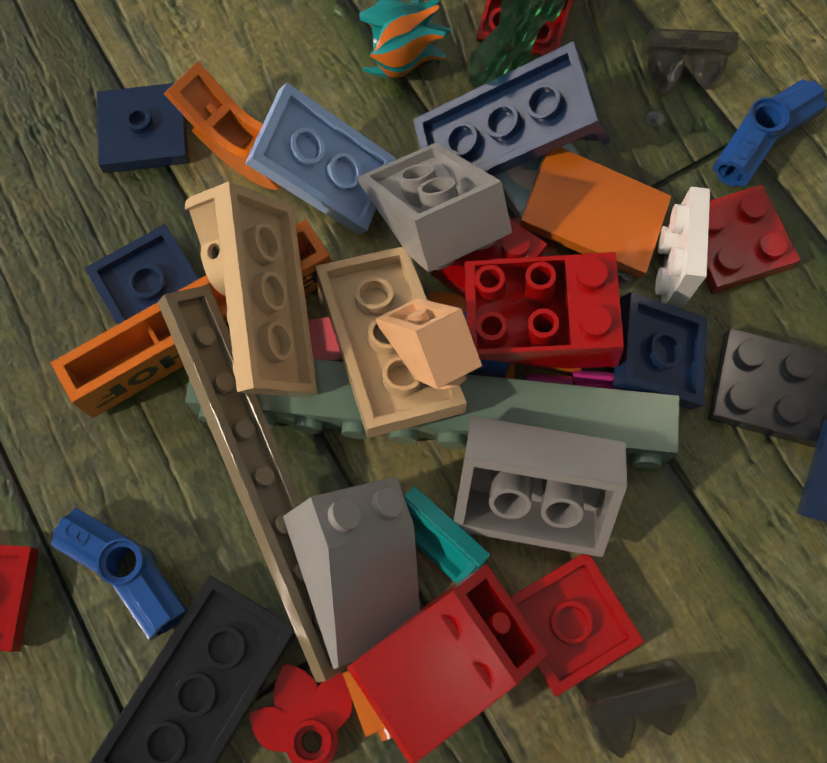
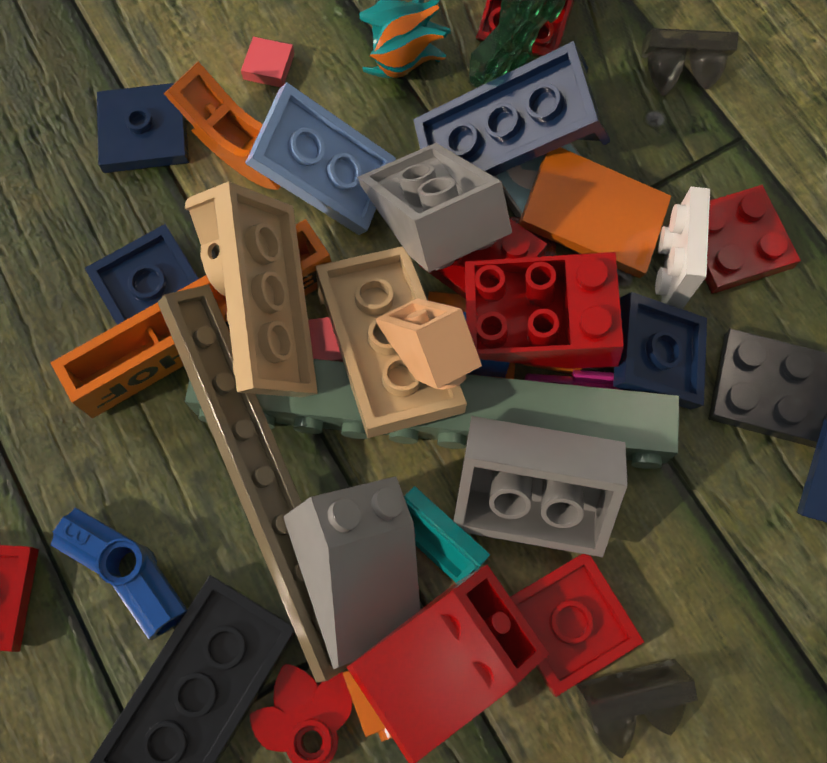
blue piece [712,79,827,187] -> none
none -> coral tile [241,37,295,87]

